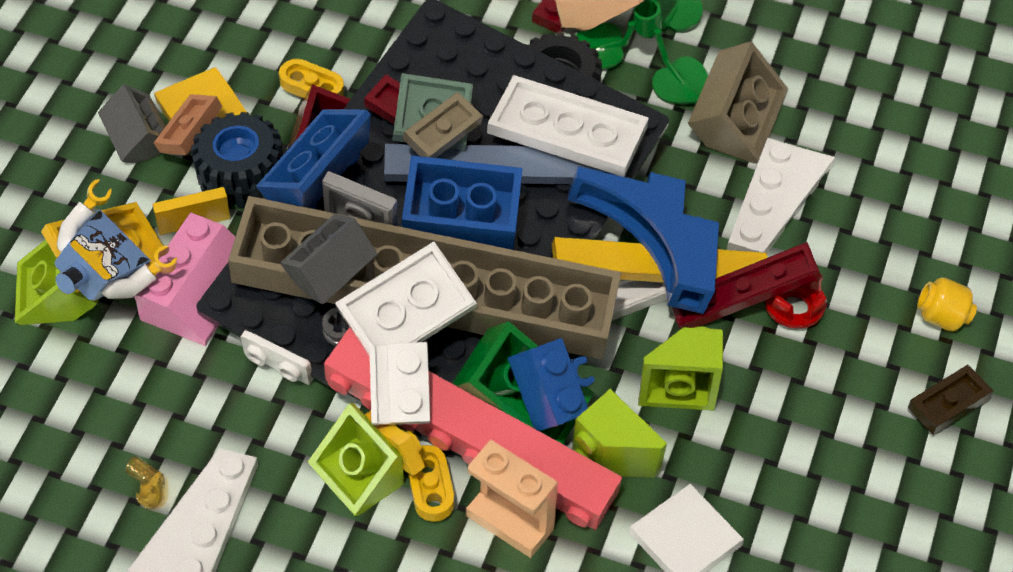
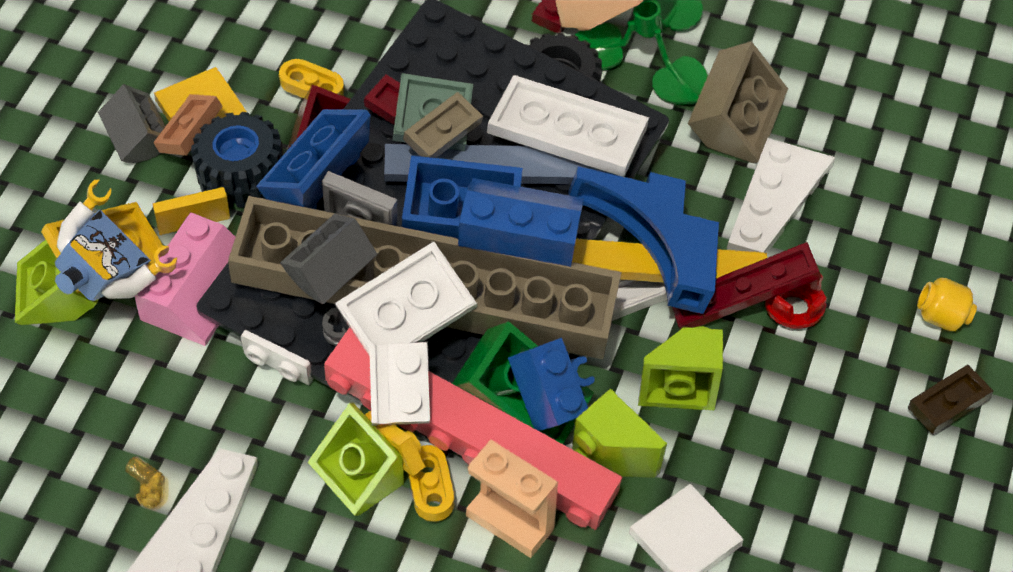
none -> blue slope [458,178,584,267]

